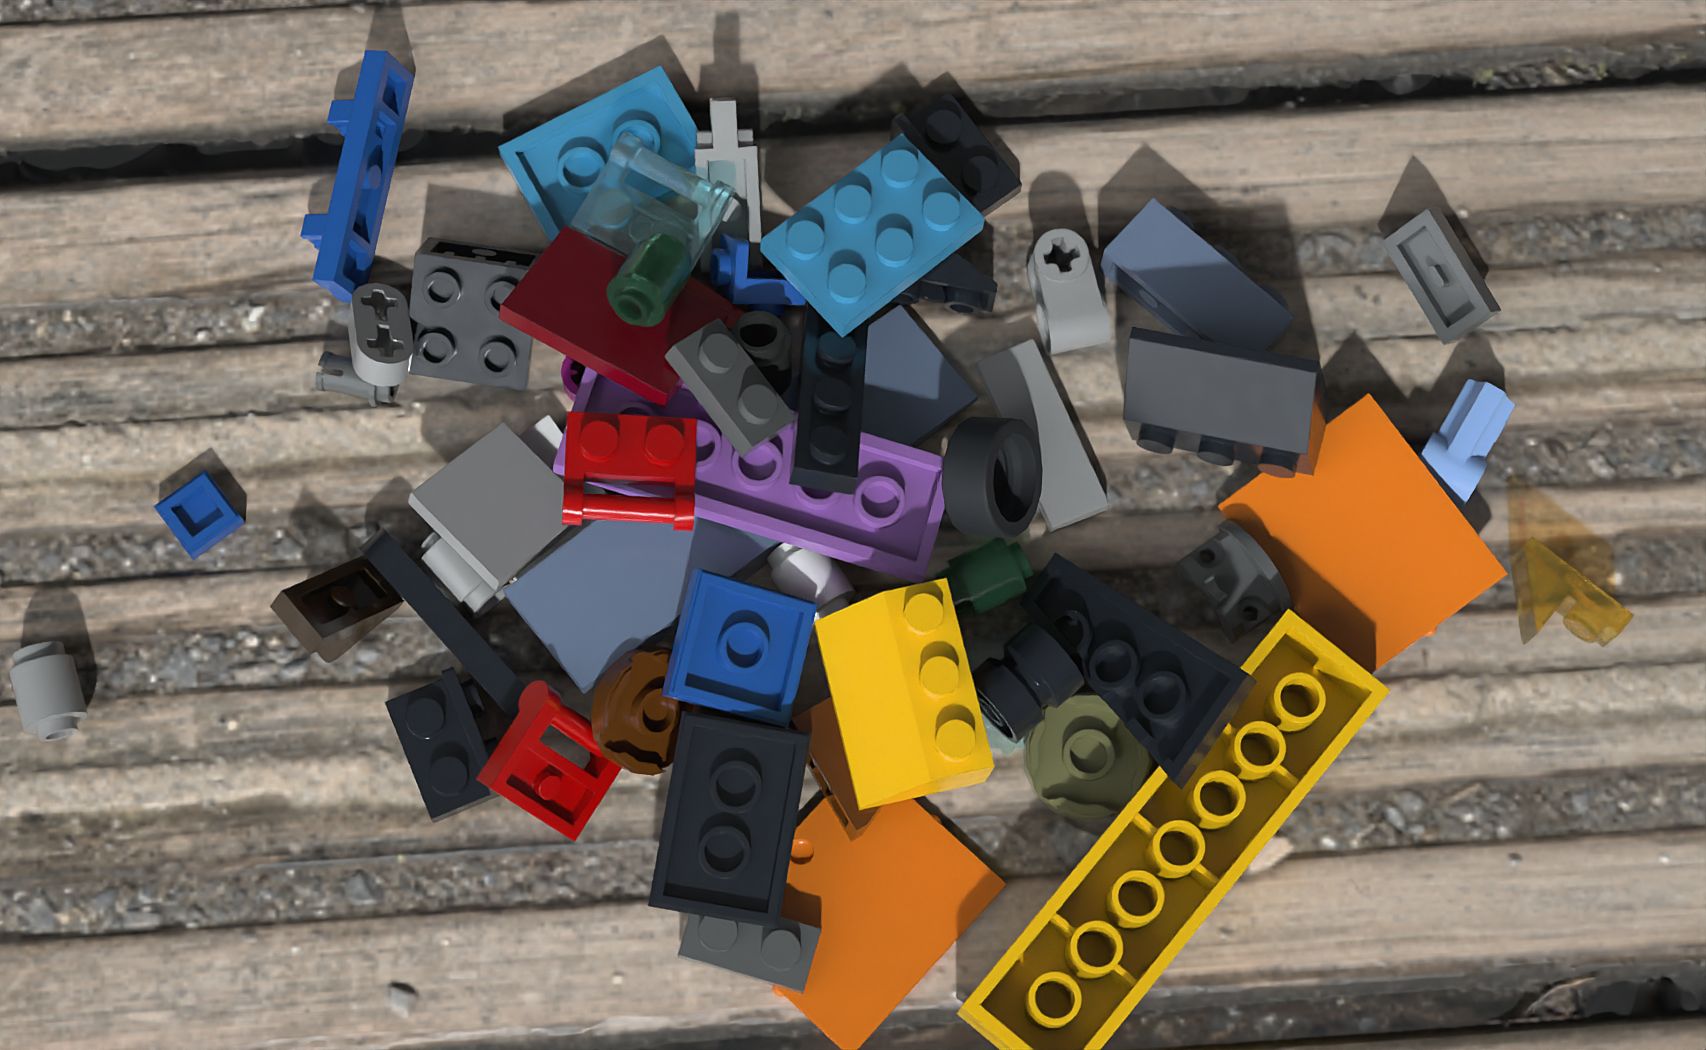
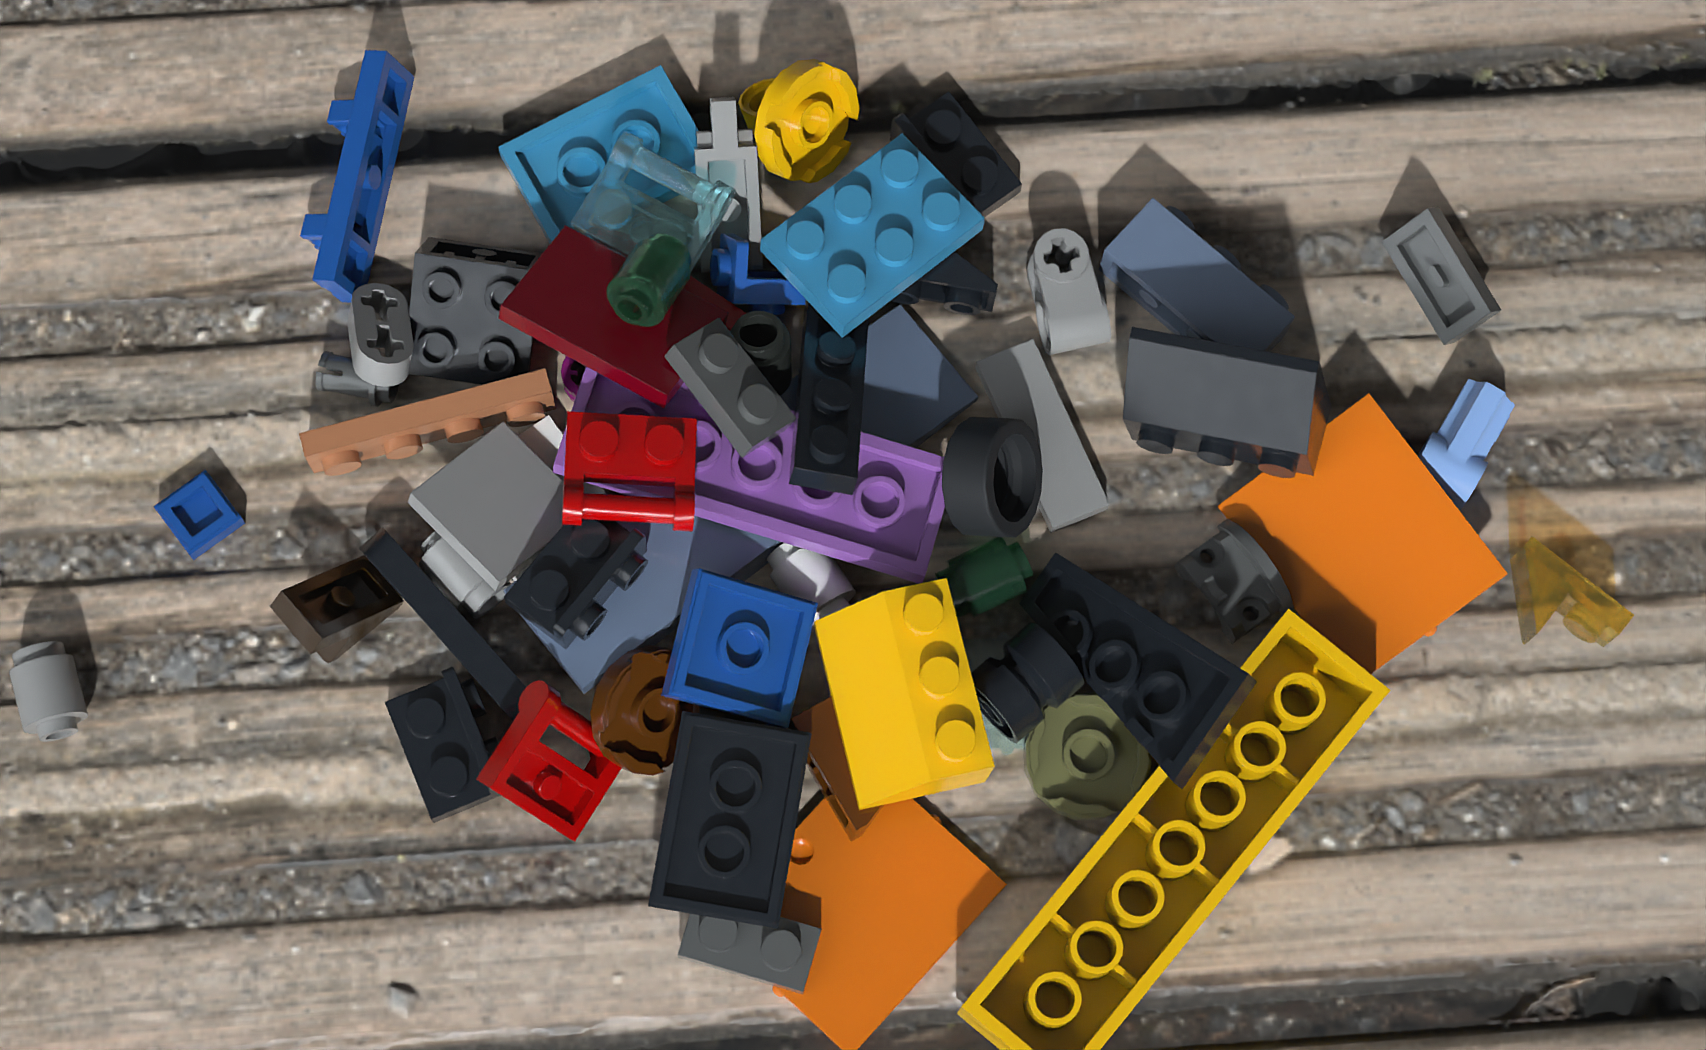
none -> nougat plate [299,368,556,476]
none -> black bracket [504,519,648,649]
none -> yellow tile [738,59,859,183]

